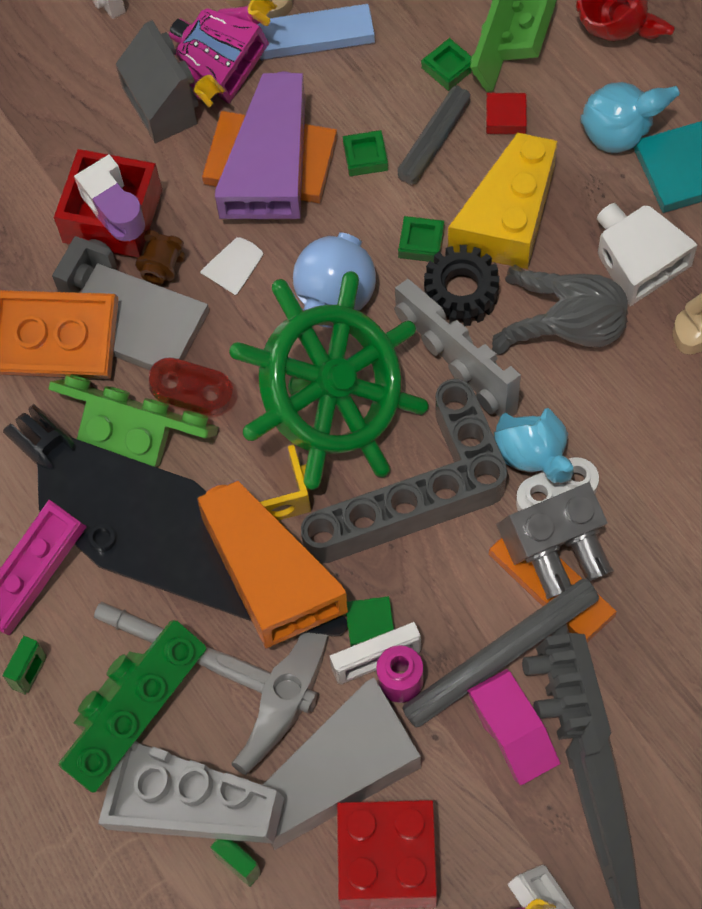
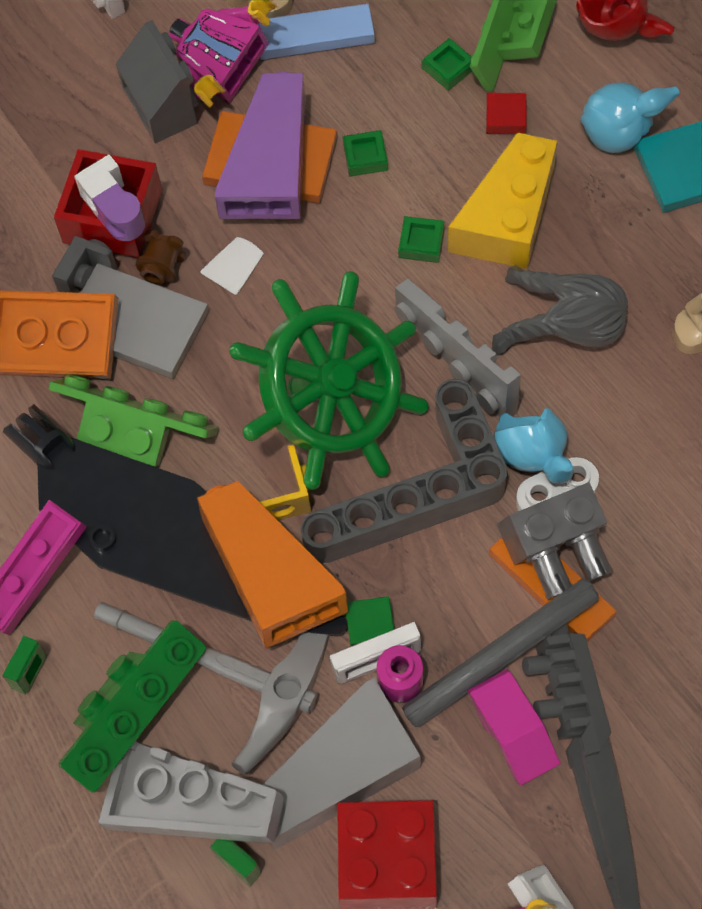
clear red plate [148,358,233,415] -> none
light blue brick [293,232,376,328] -> none
dark grey axle [398,86,470,185] -> none
black tyre [424,245,500,326] -> none
white torso [597,203,697,306] -> none

